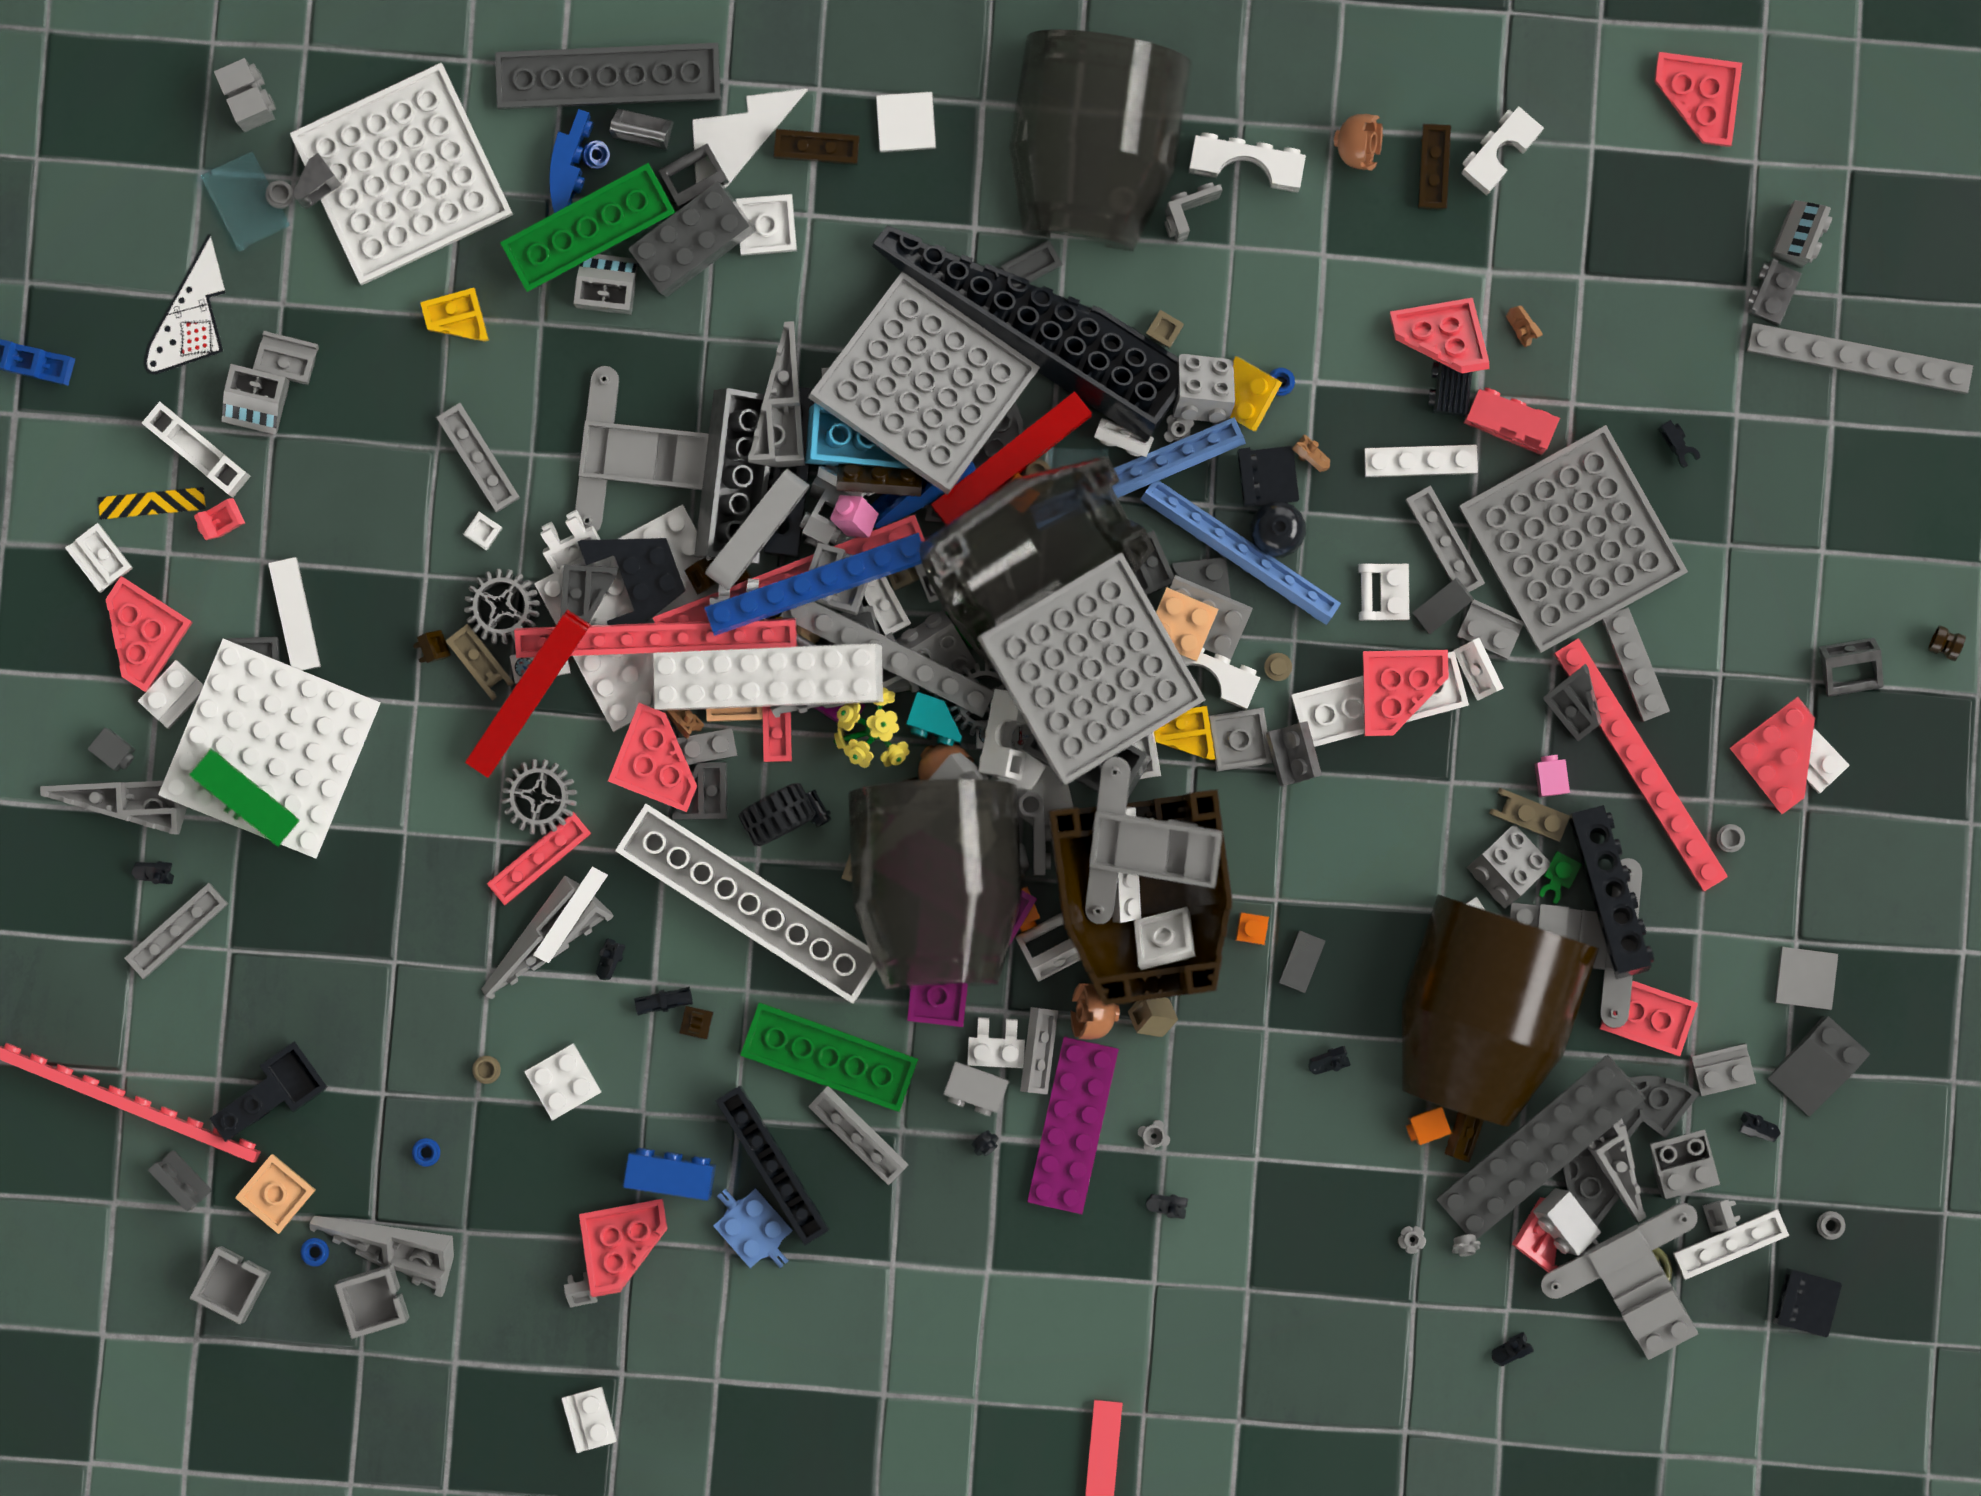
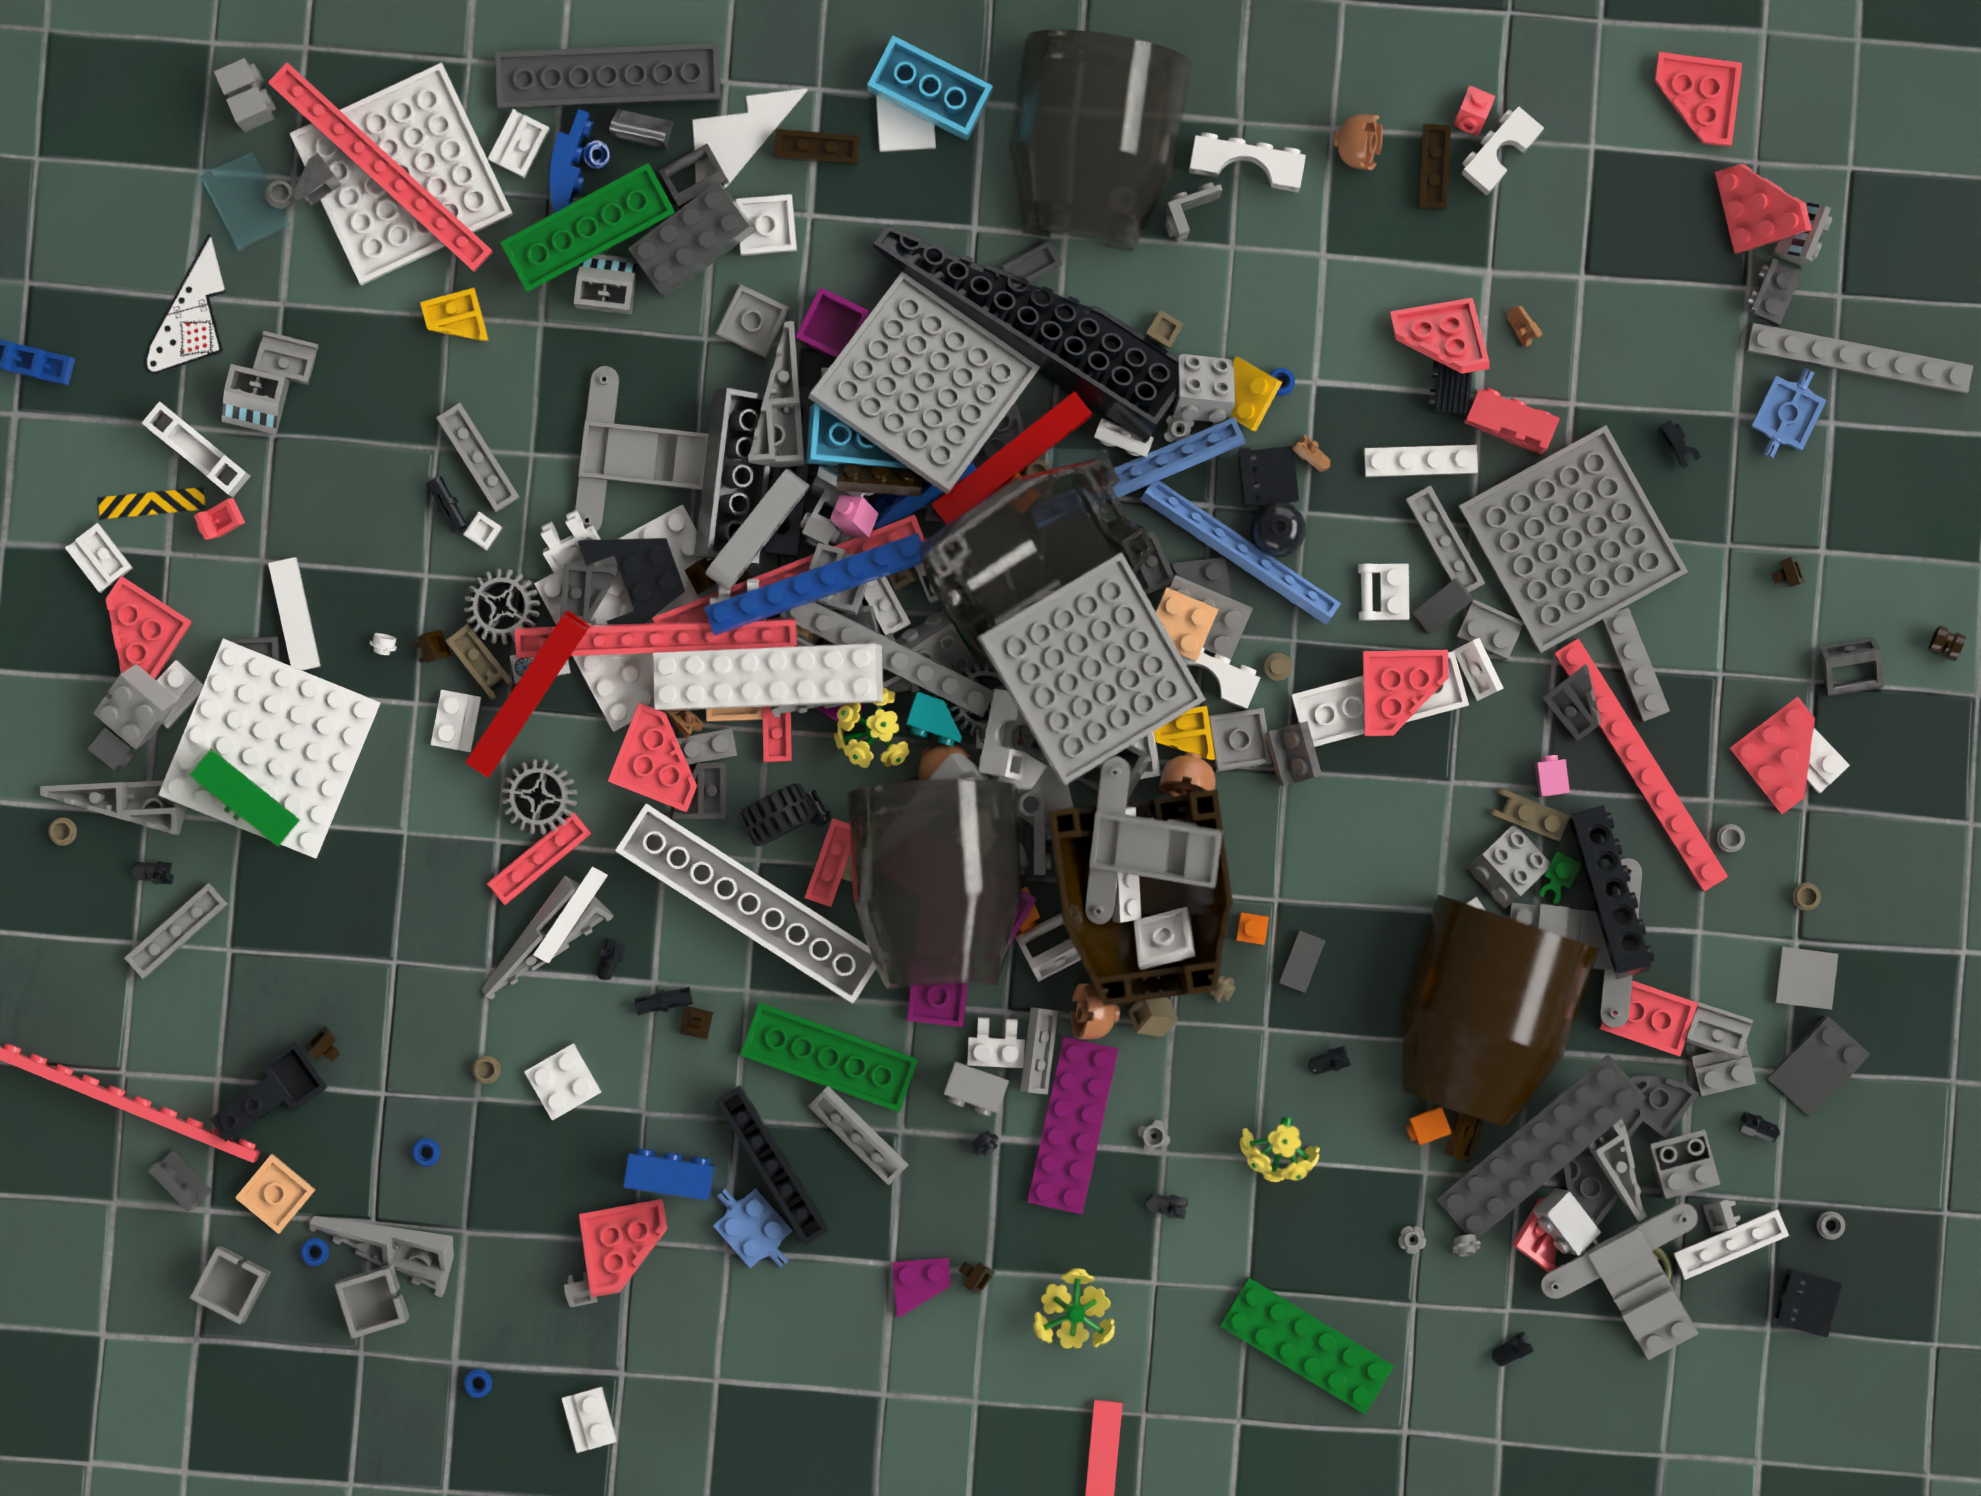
none -> dark tan plate [48,818,77,846]
none -> light grey piece [93,664,179,750]
none -> coral plate [268,62,493,272]
none -> dark brown tile [306,1025,340,1061]
none -> white plate [369,633,397,655]
none -> black pin [426,476,469,533]
none -> white plate [431,690,482,752]
none -> blue plate [464,1369,492,1398]
none -> white plate [488,109,550,178]
none -> light grey tile [715,284,790,359]
none -> magenta piece [795,287,871,360]
none -> coral plate [805,818,859,907]
none -> medium azure brick [867,36,993,141]
none -> magenta wing [892,1257,951,1317]
none -> dark brown tile [958,1261,995,1295]
none -> light yellow plant [1033,1269,1115,1349]
none -> nougat cylinder [1159,753,1216,797]
none -> dark tan plate [1210,975,1236,1003]
none -> green plate [1220,1277,1394,1414]
none -> light yellow plant [1240,1117,1320,1182]
none -> coral bracket [1453,86,1495,136]
none -> light grey plate [1686,1002,1753,1060]
none -> coral plate [1715,164,1812,253]
none -> medium blue plate [1751,368,1827,459]
none -> dark brown tile [1771,556,1805,587]
none -> dark tan plate [1792,883,1821,911]

